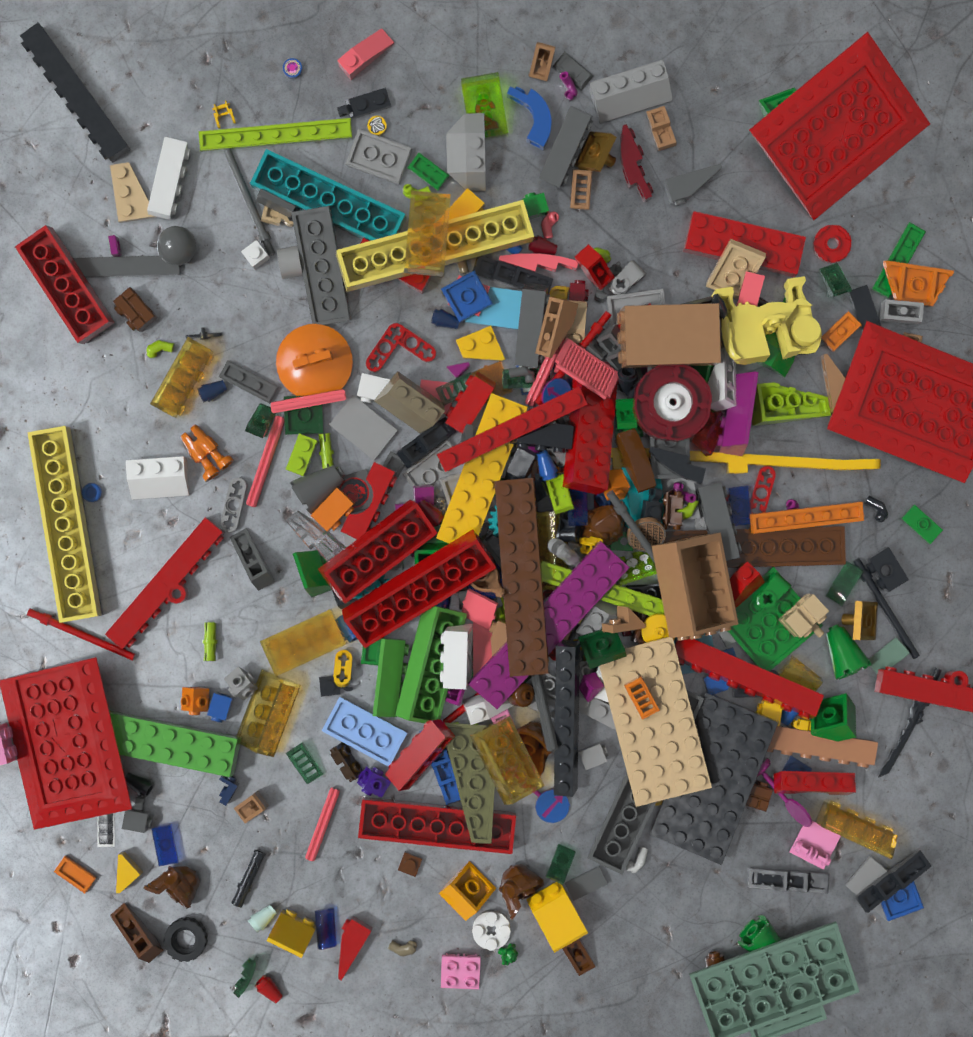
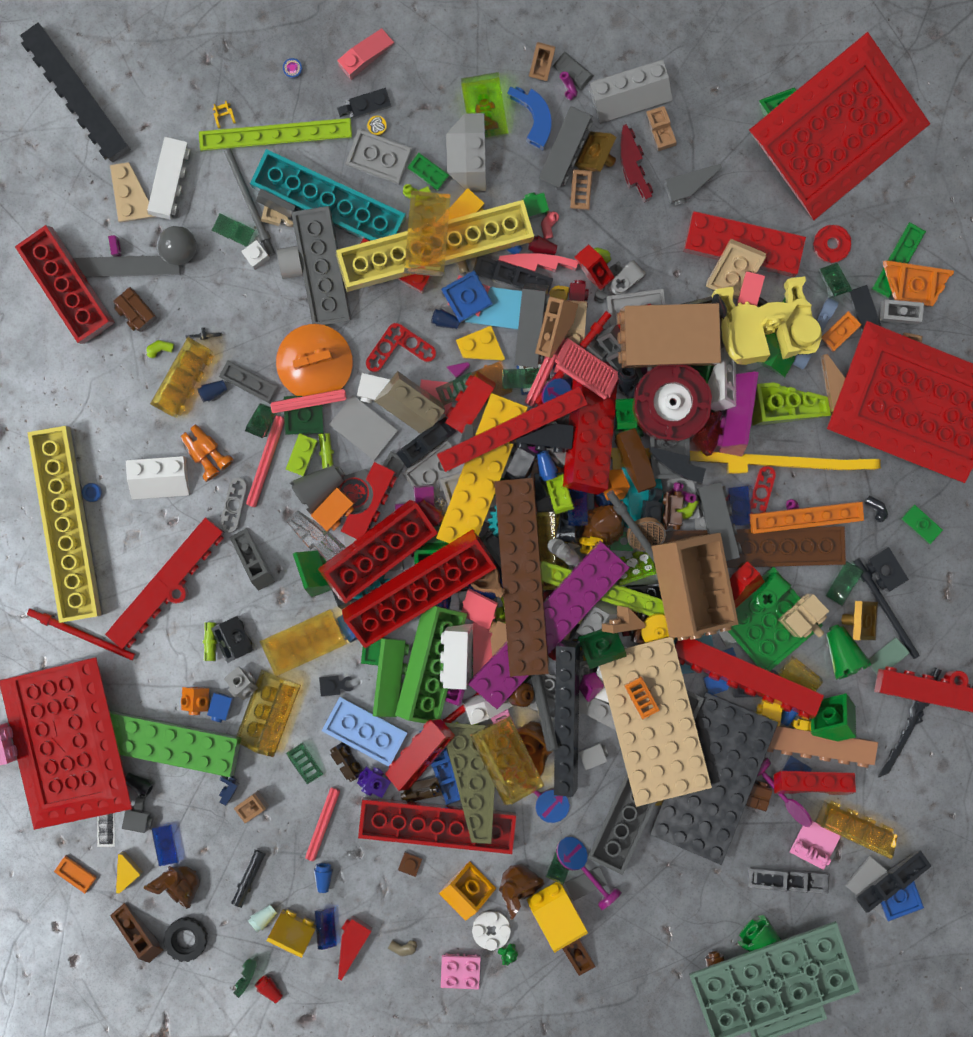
yellow beam [333,650,353,687] -> none
dark grey arm [508,366,535,383] -> none
white arm [626,847,648,873] -> none
none -> clear green slope [211,213,255,247]
none -> black brick [211,616,254,663]
none -> blue cone [314,863,333,893]
none -> dark brown hinge [401,777,443,802]
none -> piece [556,837,622,910]
none -> sand blue piece [793,297,839,370]

